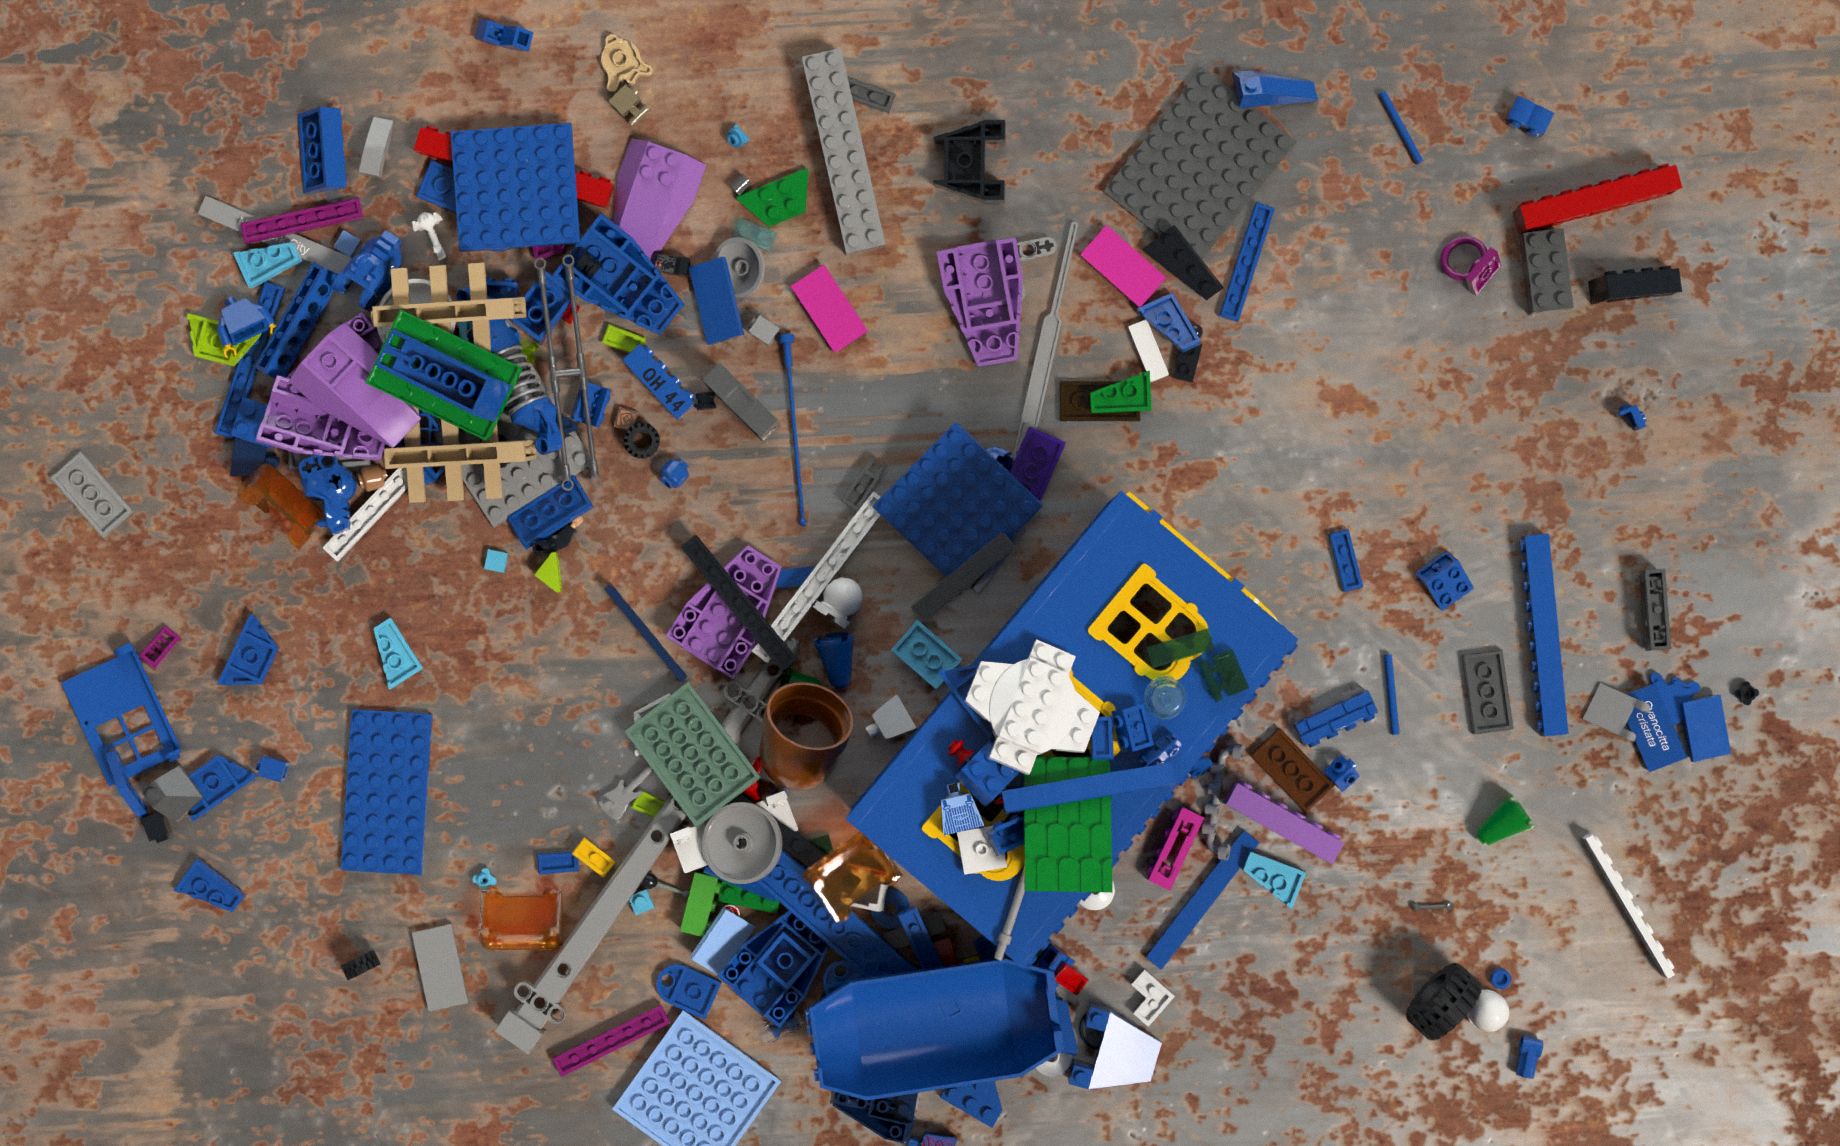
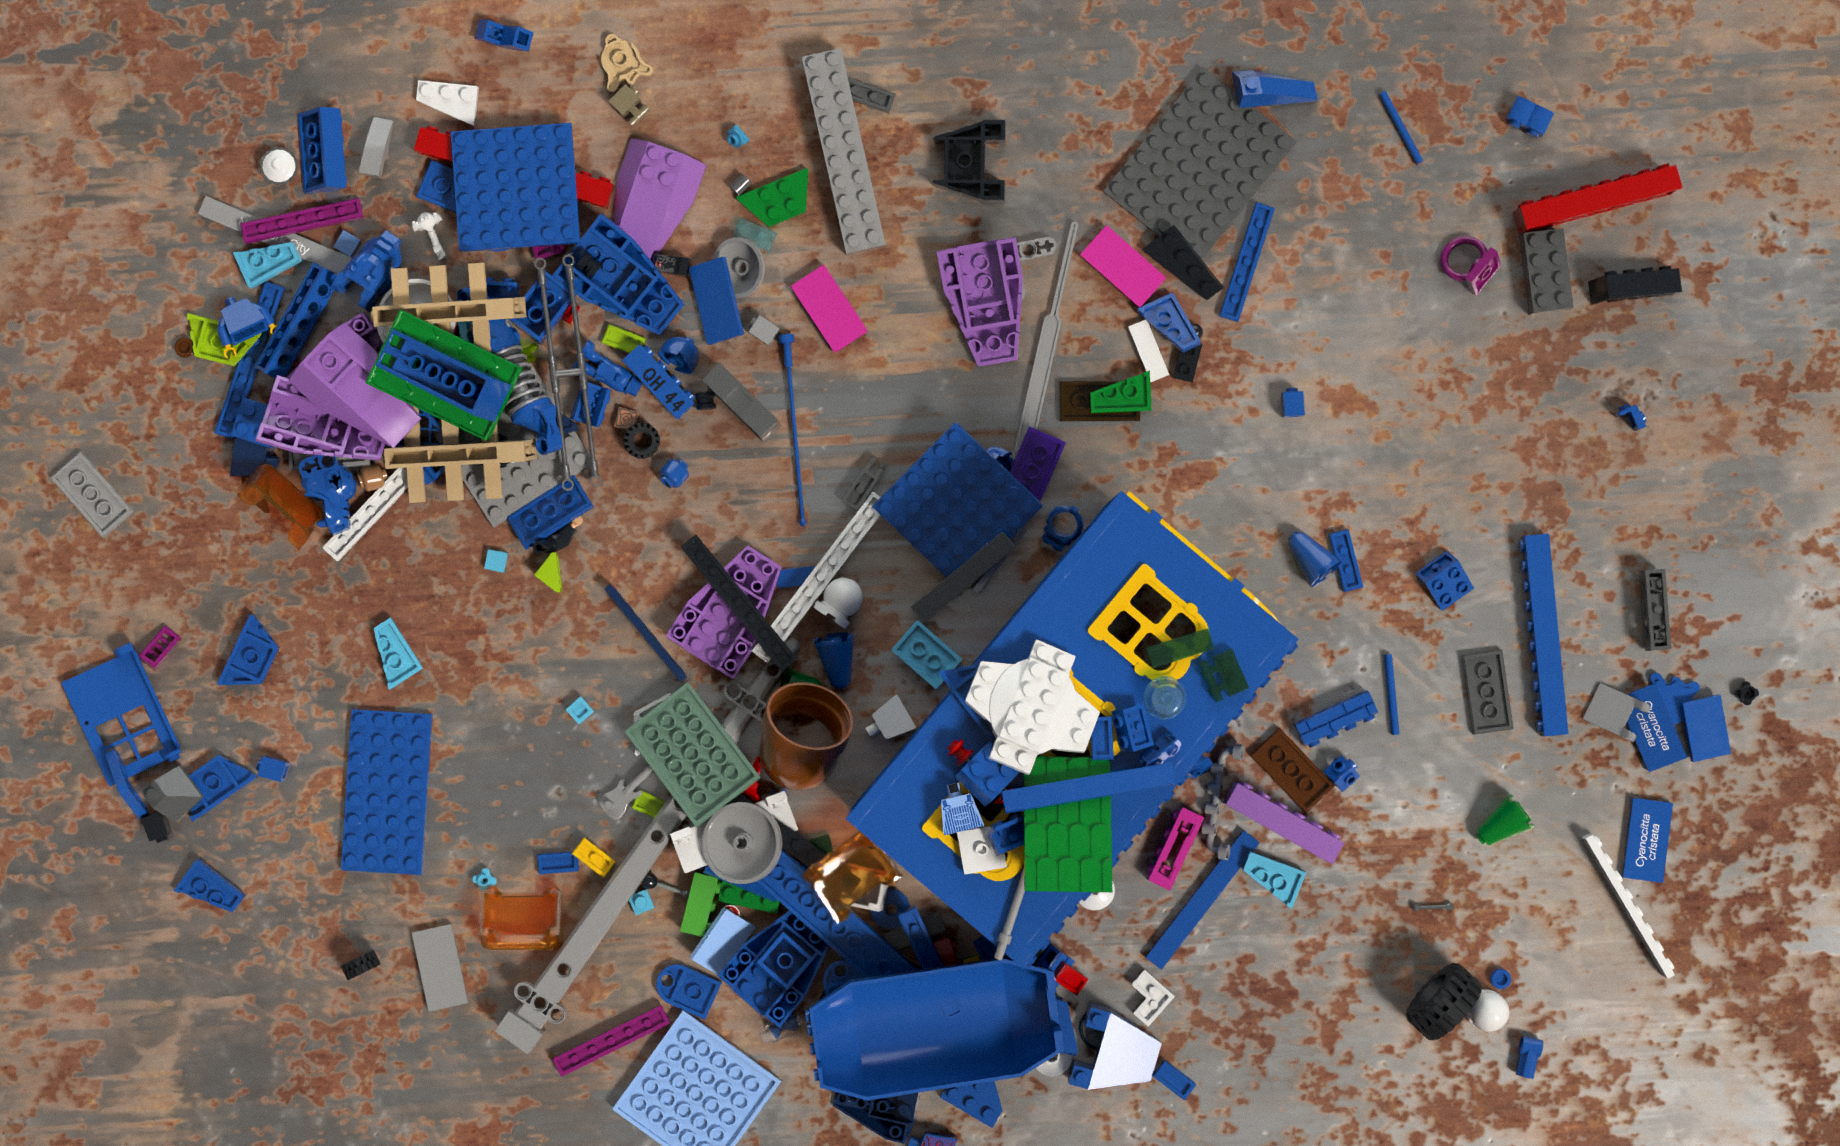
none -> reddish brown tile [175,337,194,358]
none -> white piece [259,146,299,186]
none -> white wing [416,80,479,127]
none -> medium azure plate [566,696,594,725]
none -> blue piece [572,340,643,397]
none -> blue cylinder [658,336,699,375]
none -> blue piece [1041,505,1084,551]
none -> blue tile [1152,1059,1197,1101]
none -> blue brick [1281,388,1305,418]
none -> blue cone [1287,531,1342,587]
none -> blue tile [1622,798,1673,883]

